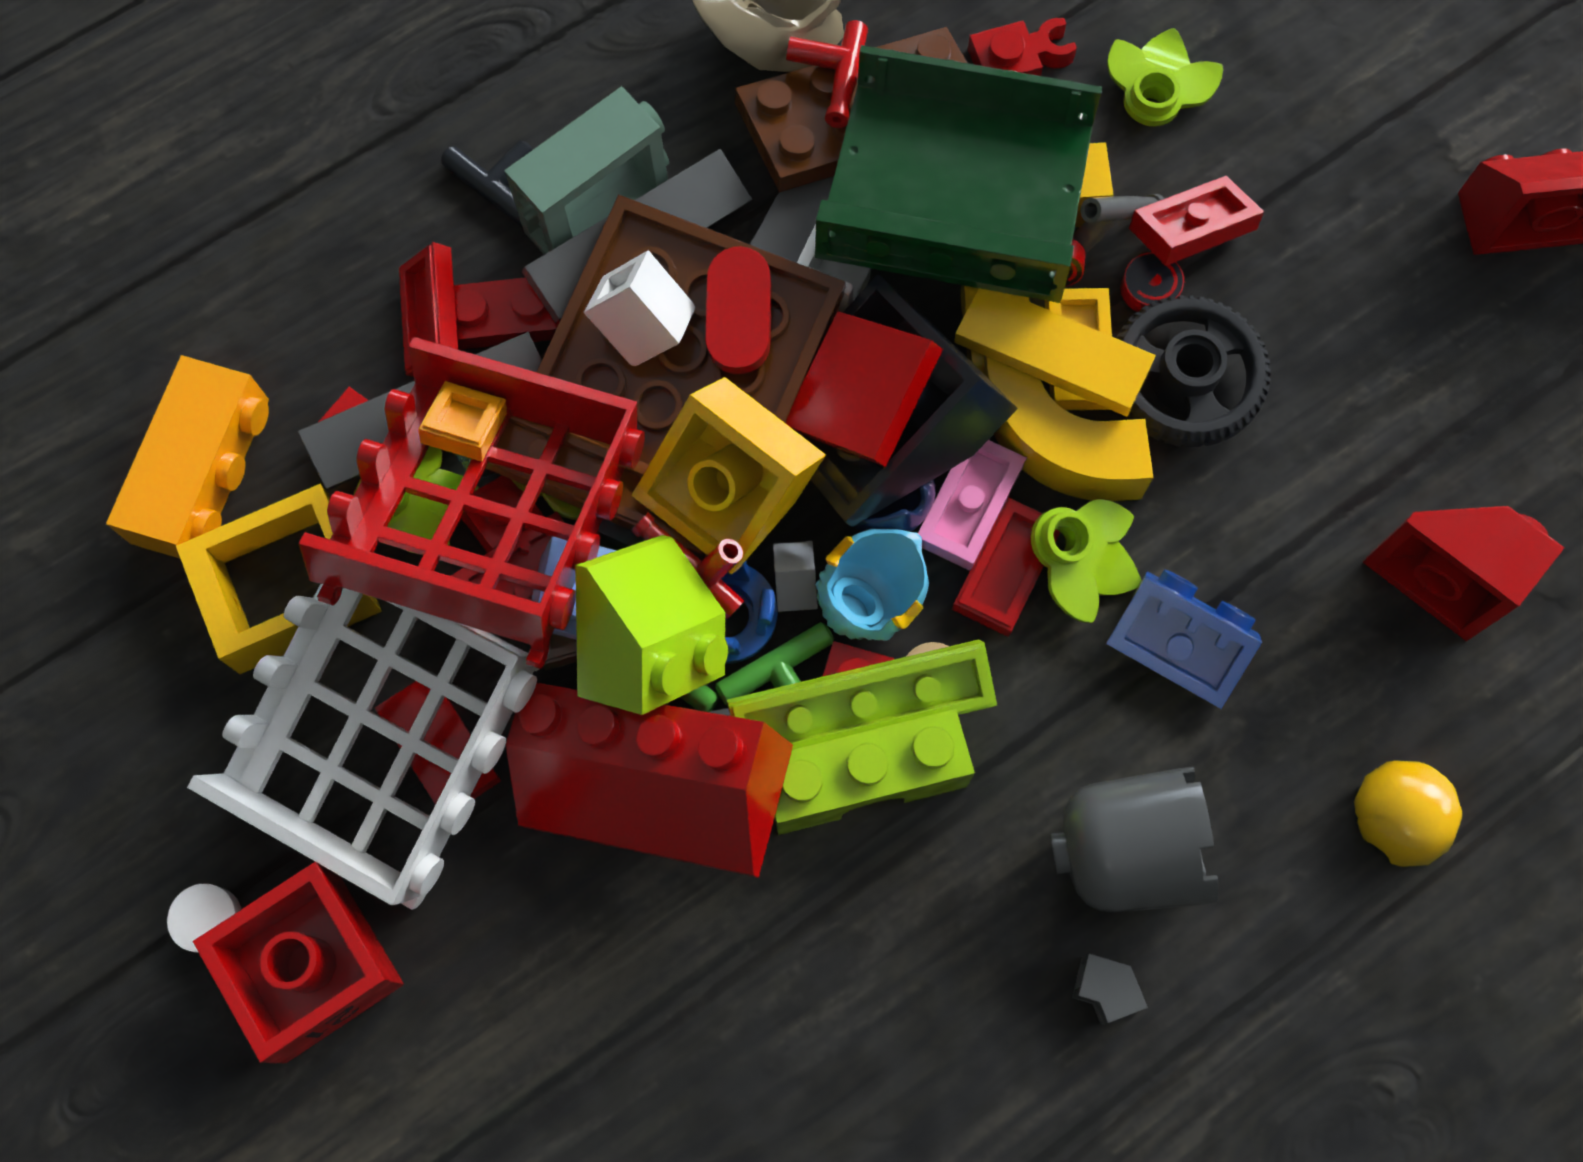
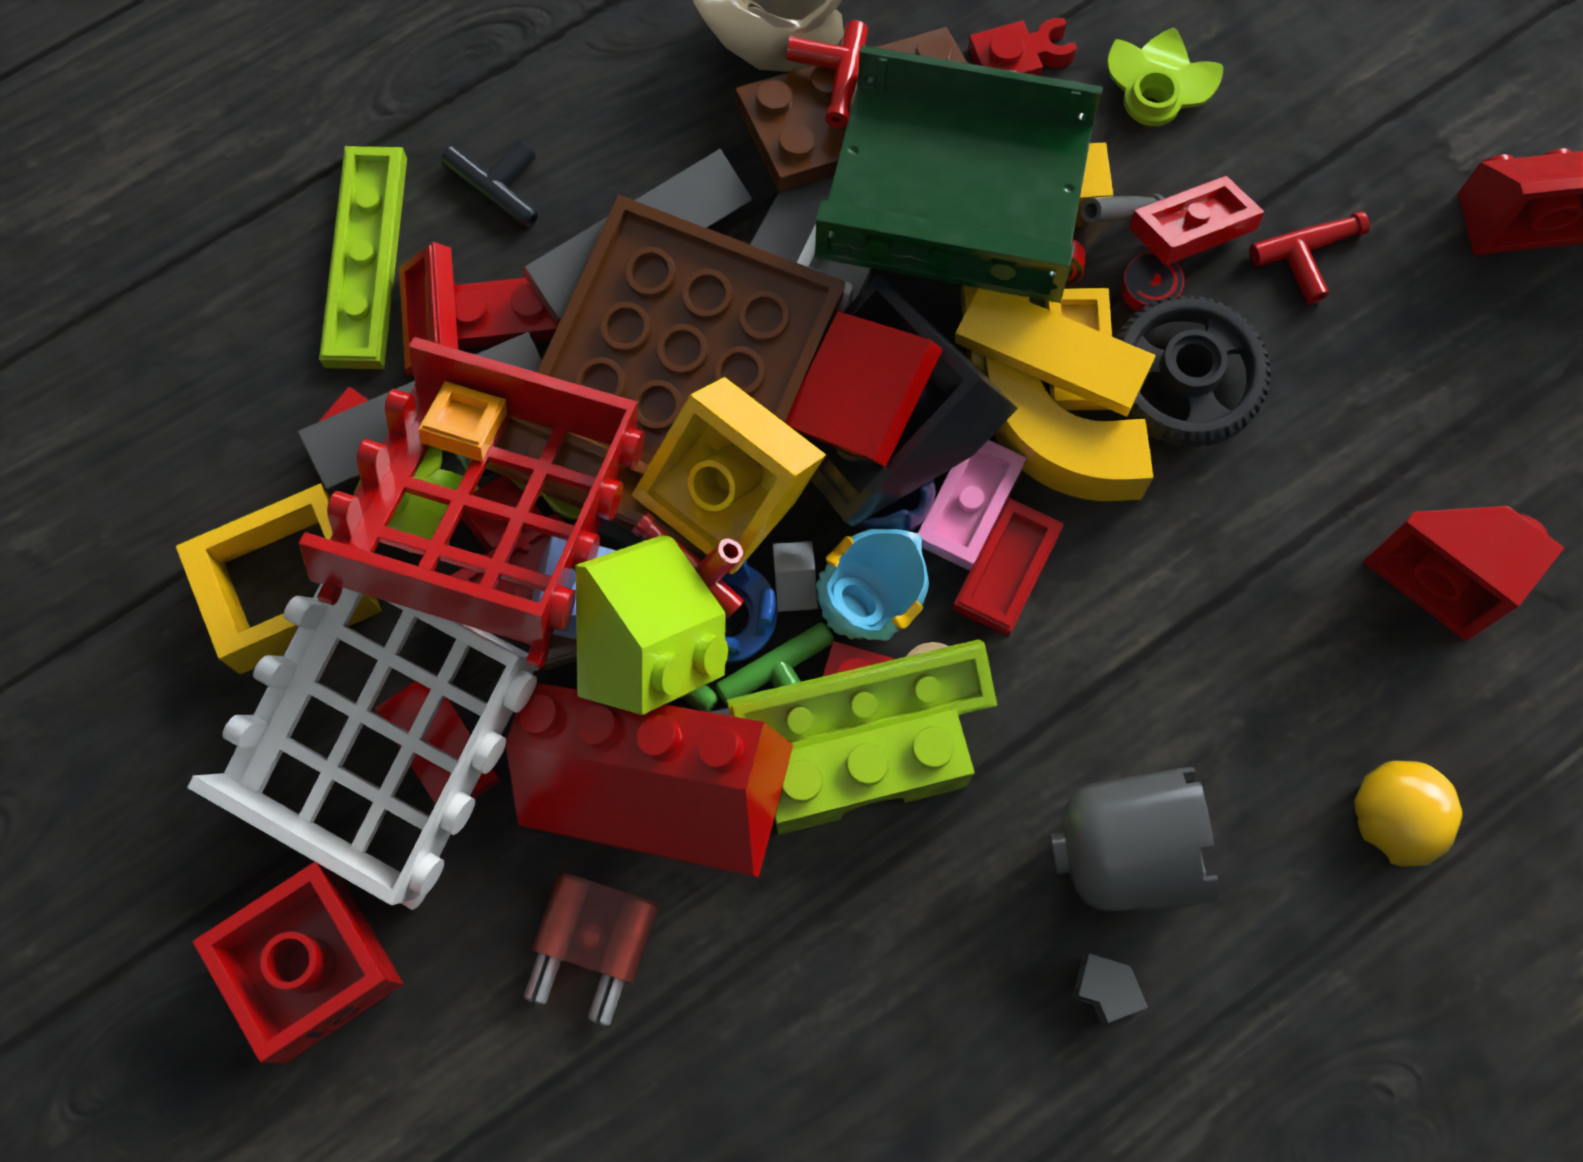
light orange brick [106,355,269,559] -> none
white tile [167,884,241,953] -> none
sand green window [504,86,669,255] -> none
white panel [584,250,695,366] -> none
red tile [706,246,772,374] -> none
lime plate [1031,499,1142,623] -> none
blue bracket [1106,569,1262,709] -> none
none -> lime tile [319,146,407,369]
none -> clear red piece [524,872,659,1026]
none -> red piece [1249,211,1370,304]

